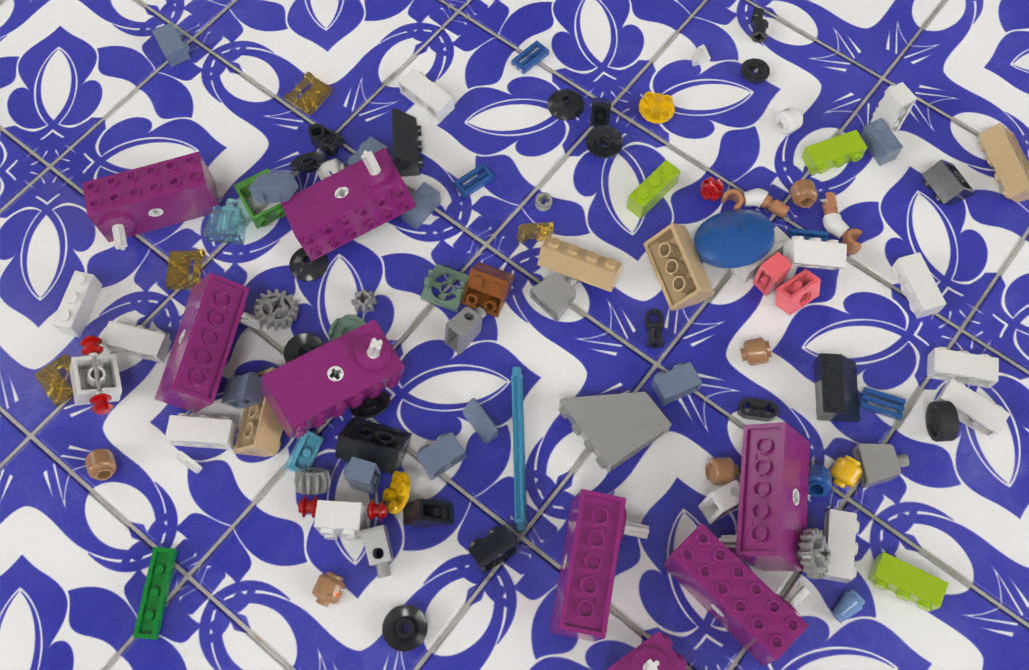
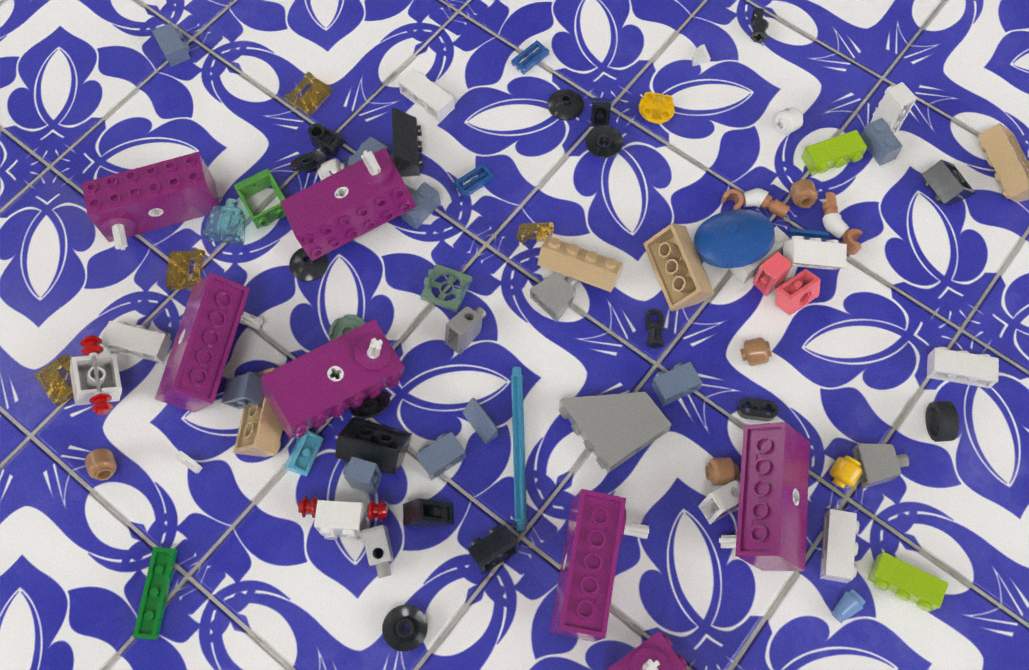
white brick [52,271,102,337] -> none
white brick [165,413,238,450] -> none
sand blue brick [248,171,299,204] -> none
light grey gear [254,289,299,331] -> none
black dish [284,333,323,363] -> none
light grey gear [294,467,331,495] -> none
medium nougat head [312,571,346,607] -> none
light grey gear [351,289,377,315] -> none
yellow dish [383,471,410,514] -> none
dark orange slope [461,262,515,318] -> none
light grey bush [535,192,552,211] -> none
lime brick [626,160,681,219] -> none
magenta piece [663,523,810,666] -> none
red gear [700,177,724,201] -> none
black gear [740,58,770,85] -> none
light grey gear [798,528,831,579] -> none
blue head [808,465,832,497] -> none
black slope [814,353,860,422] -> none
blue tile [859,387,906,421] -> none
white brick [892,252,946,319] -> none
white brick [935,378,1010,439] -> none

